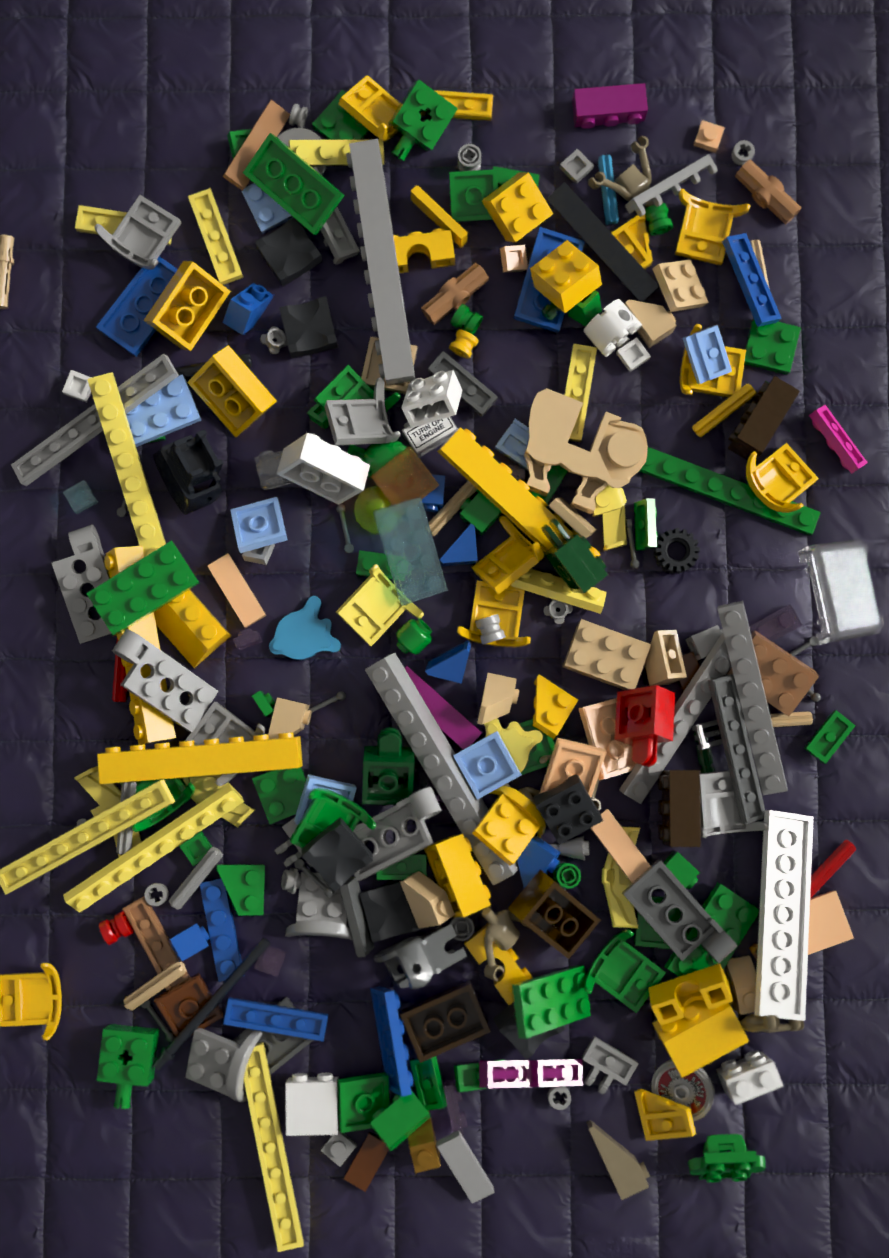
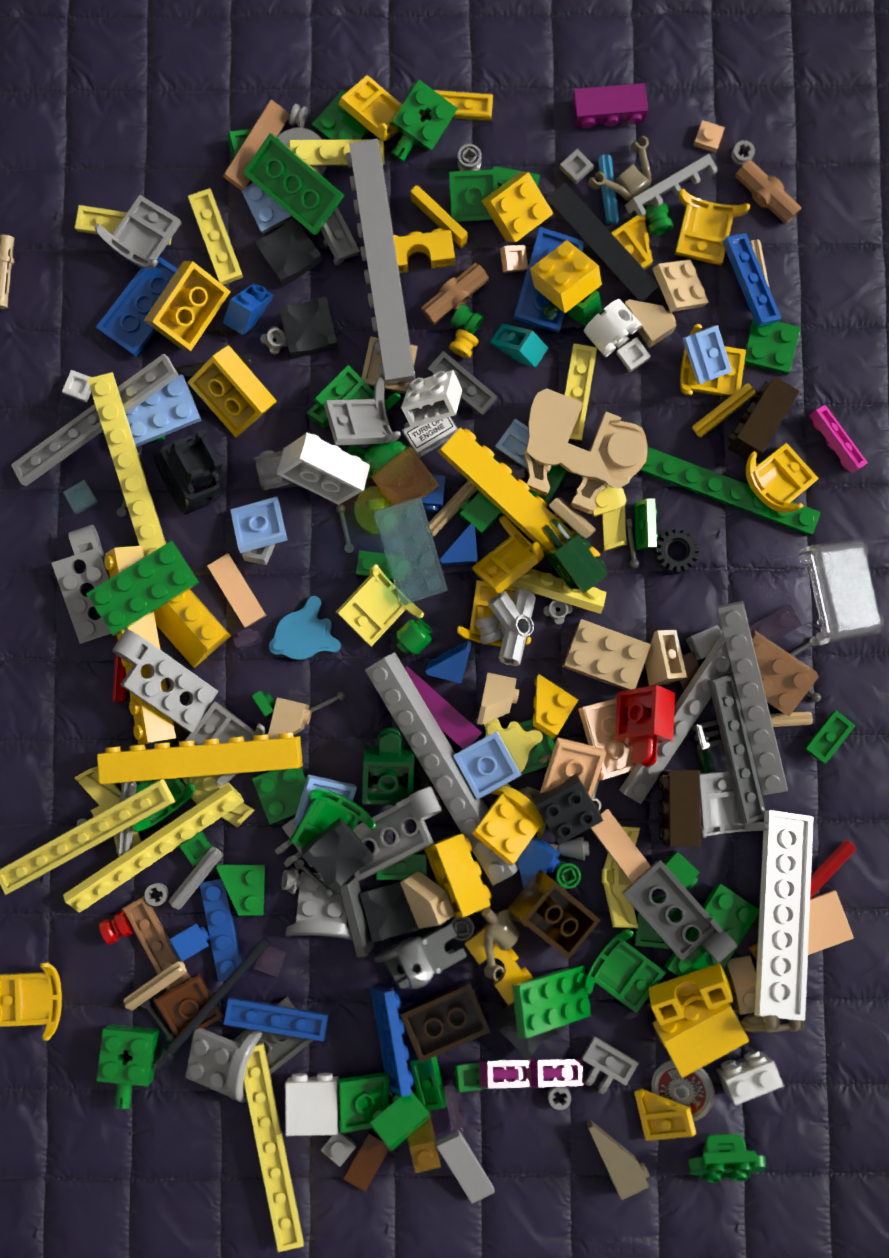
none -> light grey piece [488,589,536,666]
none -> teal slope [490,323,548,367]

